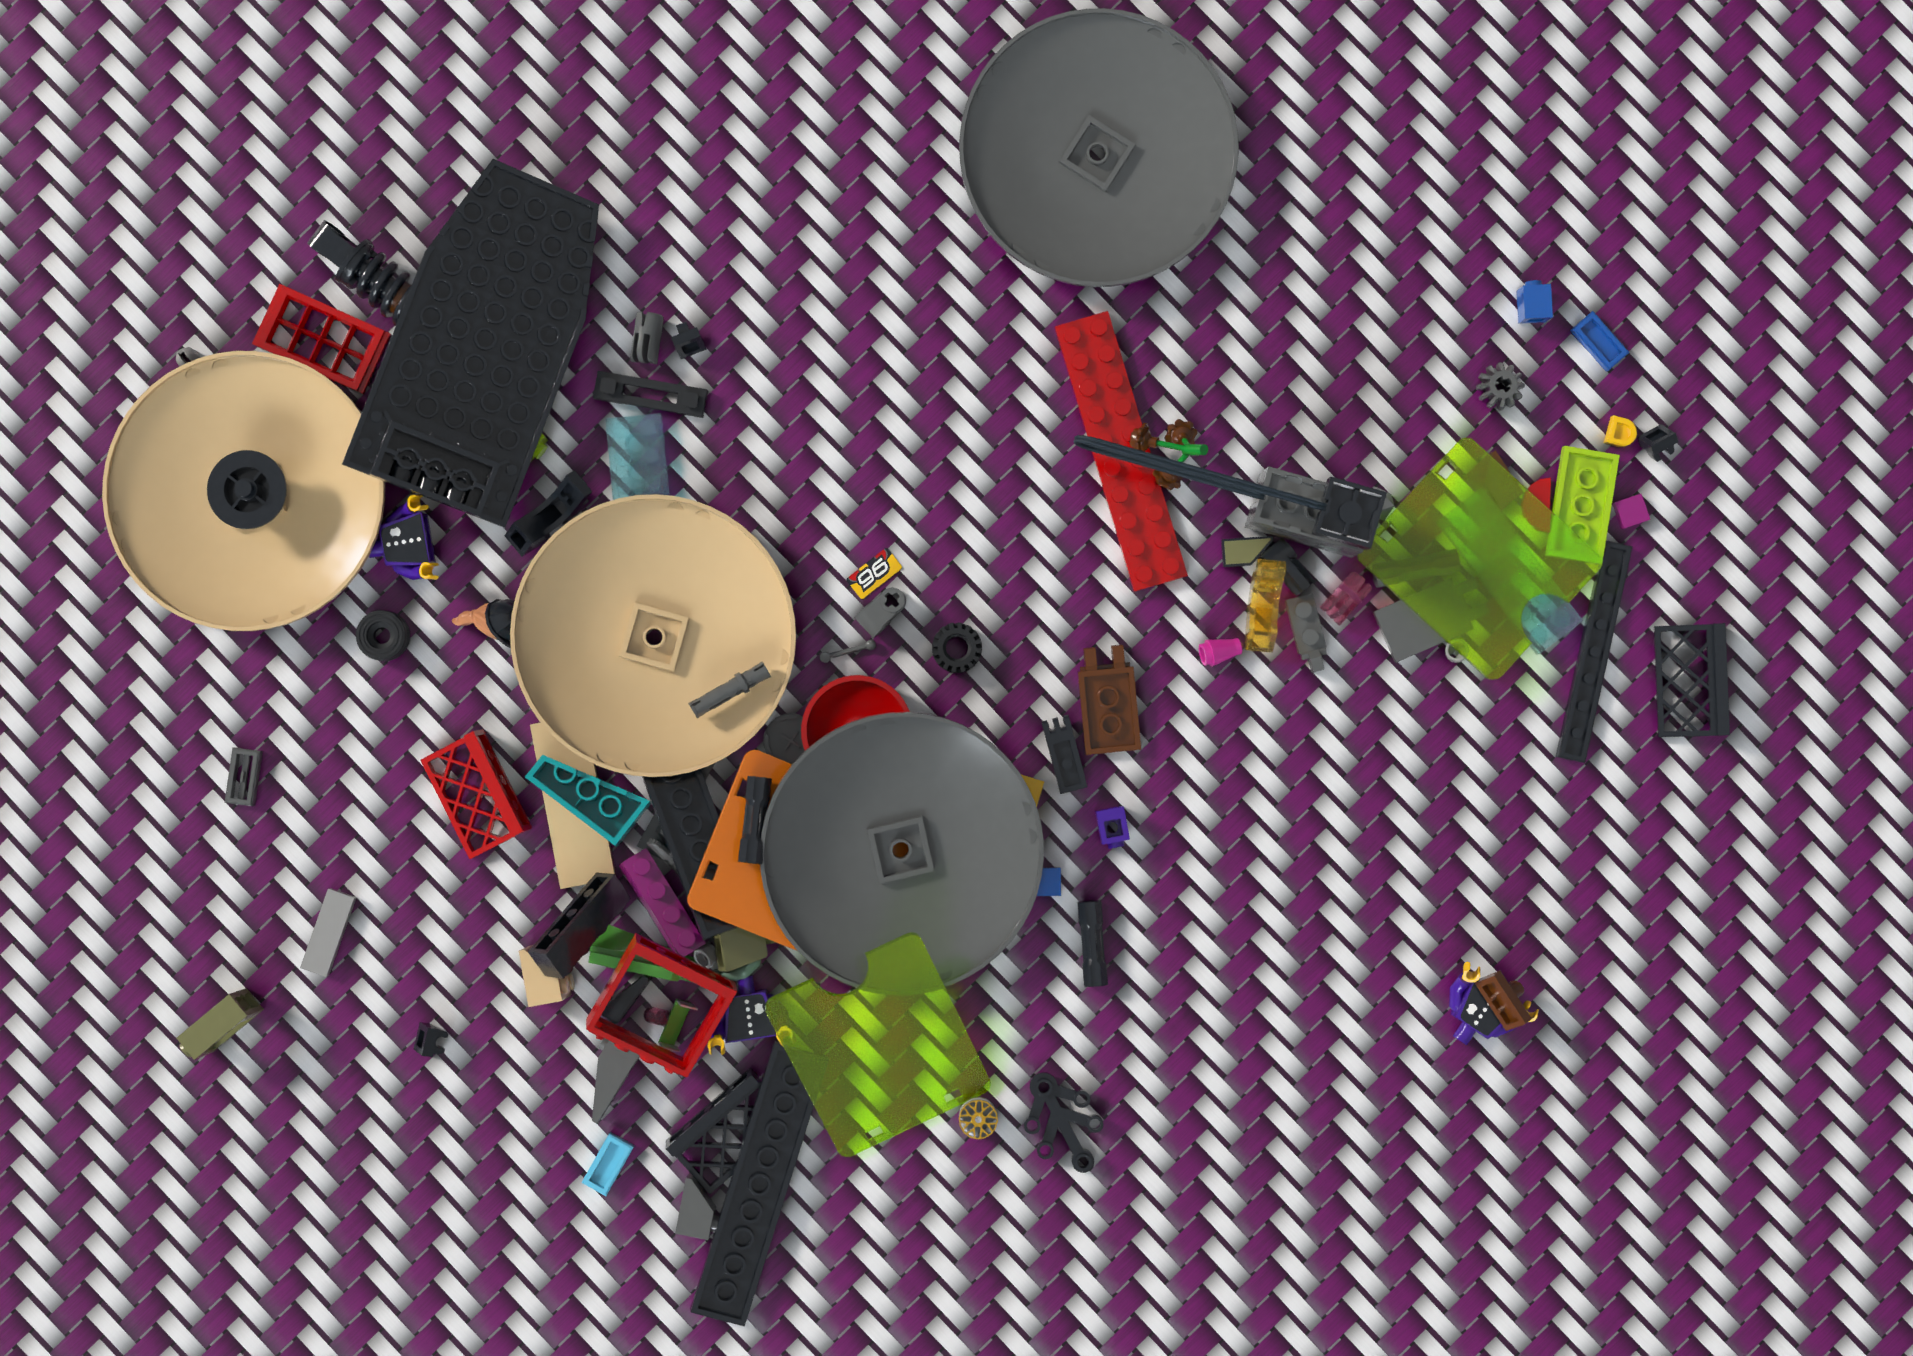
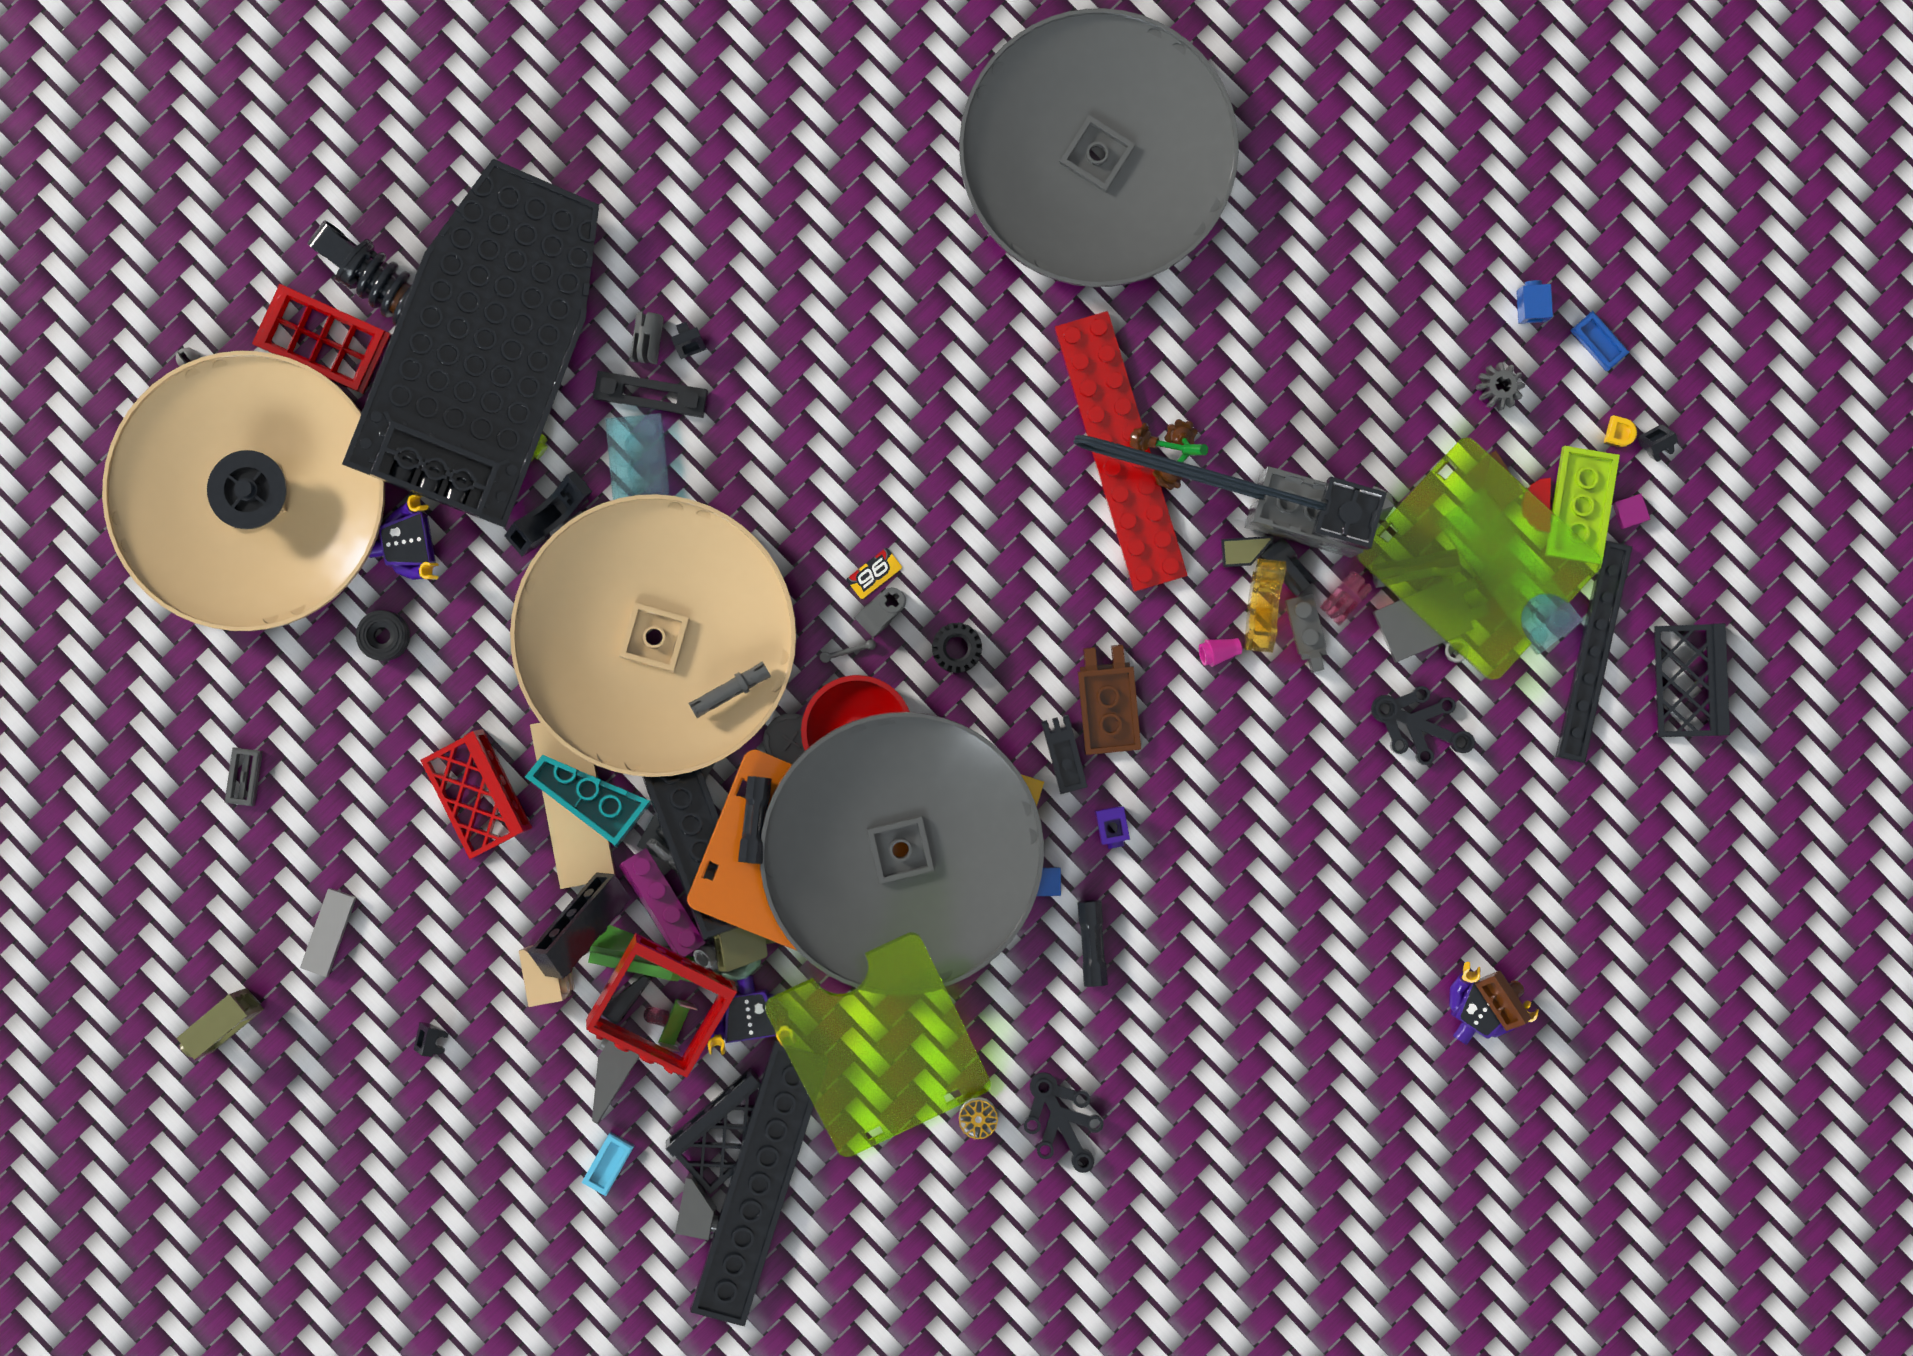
black piece [452,599,514,648] -> none
none -> black plant [1371,686,1475,765]

